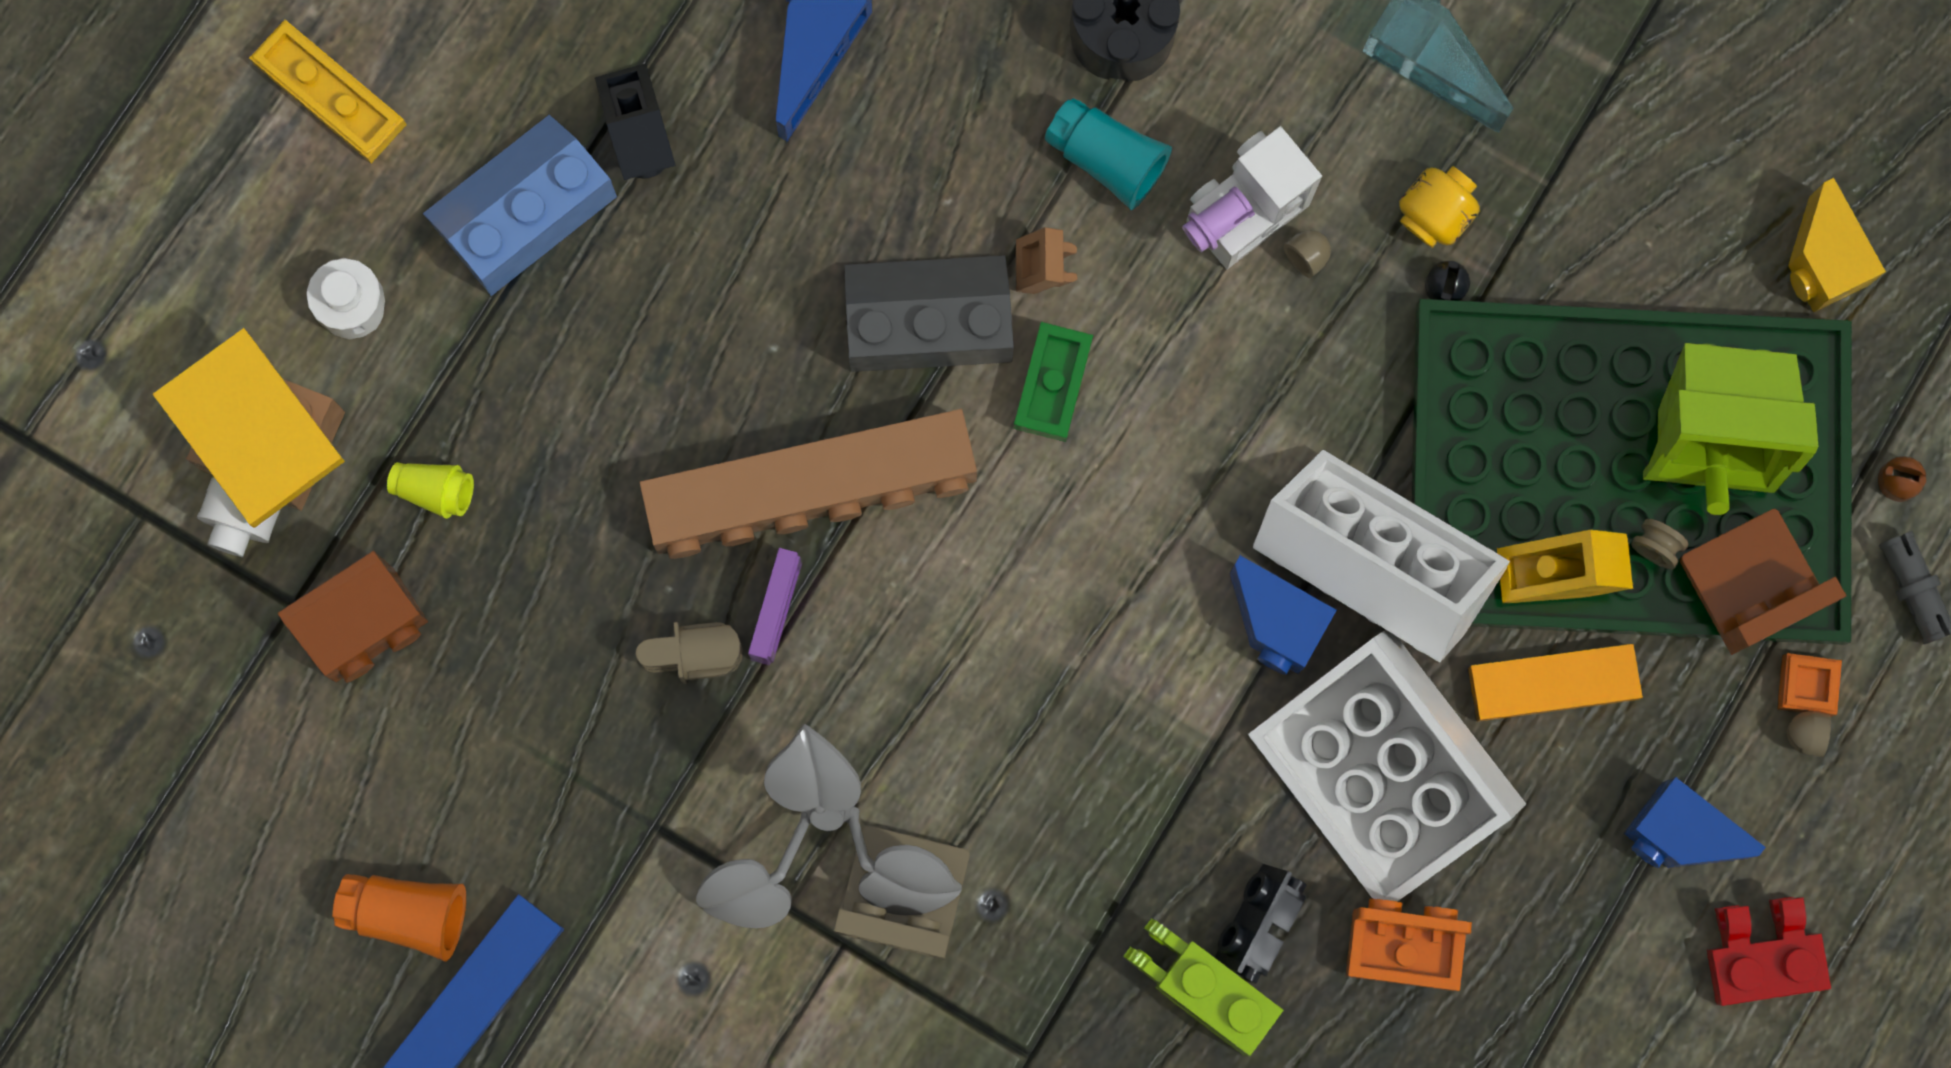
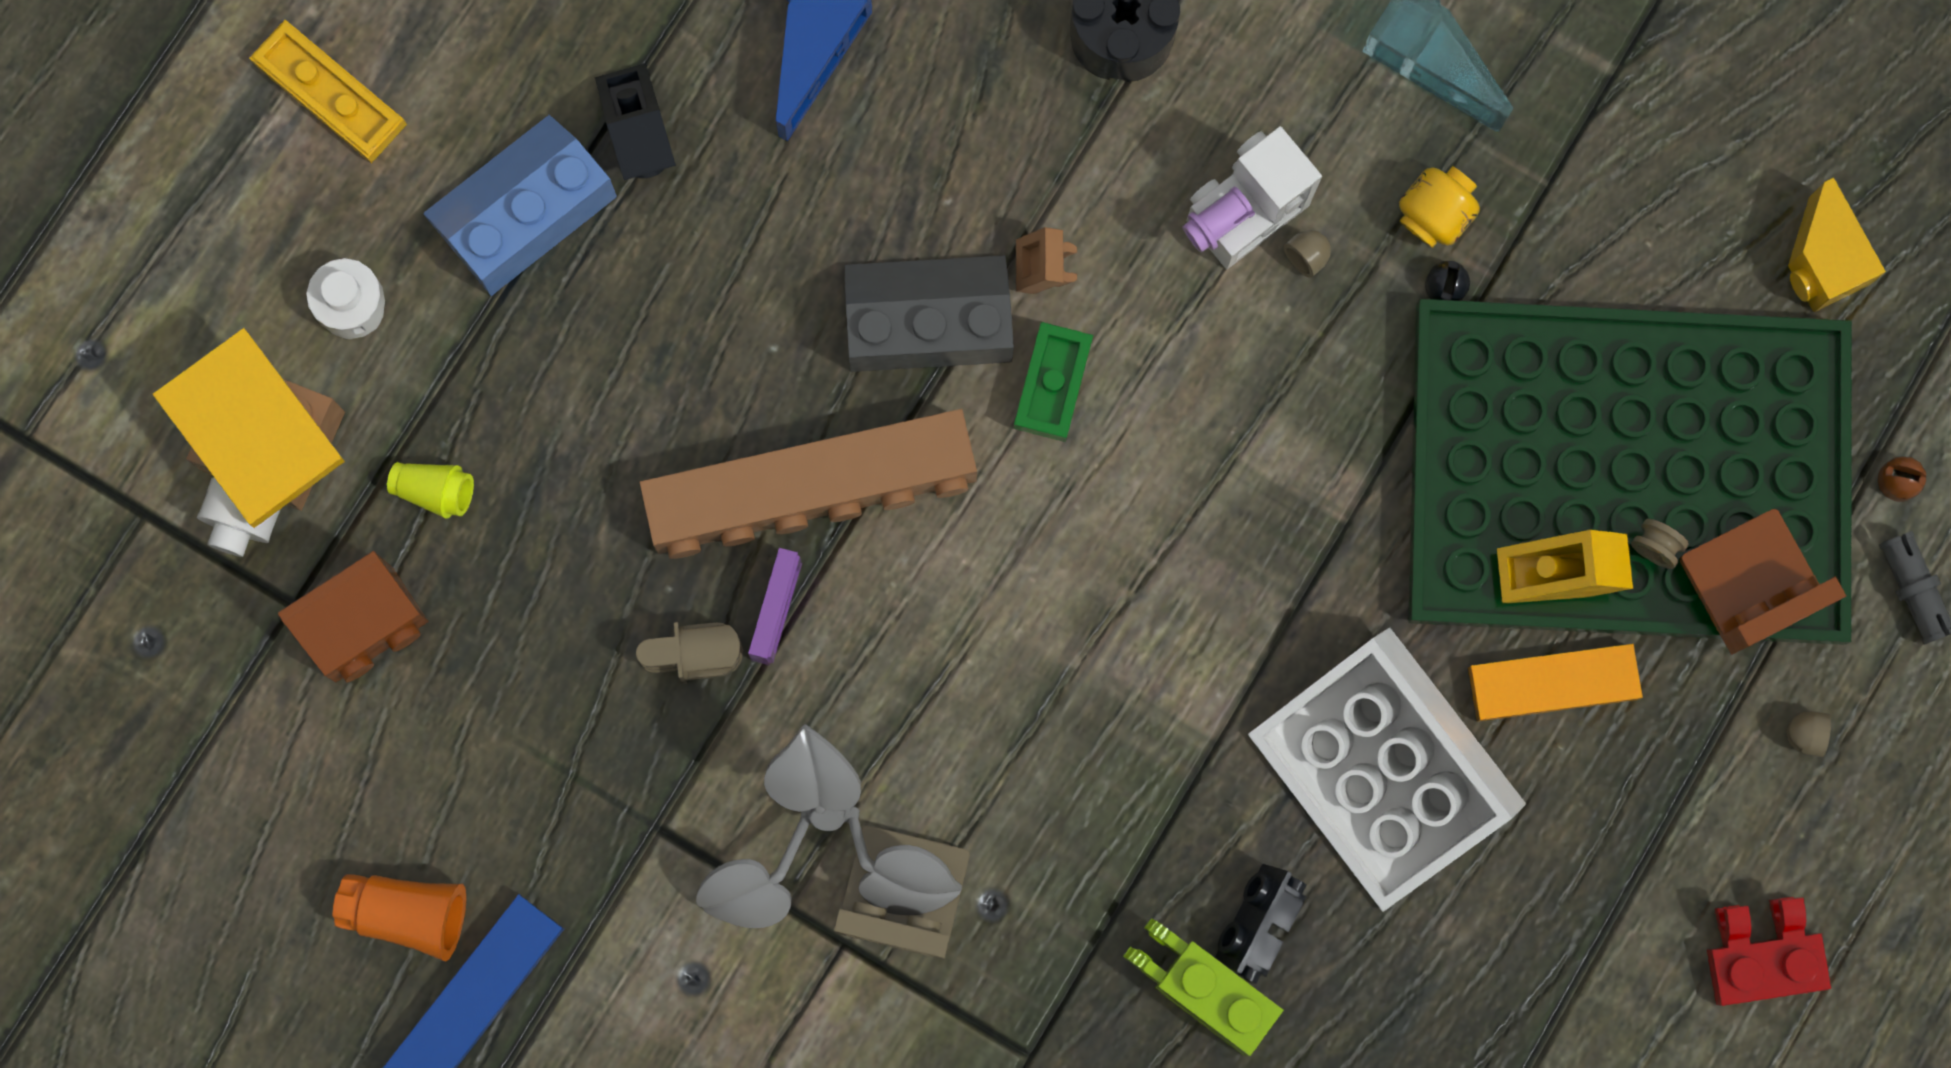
teal plant [1045,98,1172,210] -> none
blue slope [1230,555,1337,675] -> none
white slope [1253,450,1510,662] -> none
orange bracket [1346,899,1472,991] -> none
blue slope [1624,777,1766,868] -> none
lime piece [1643,343,1819,515] -> none
orange tile [1777,653,1842,717] -> none

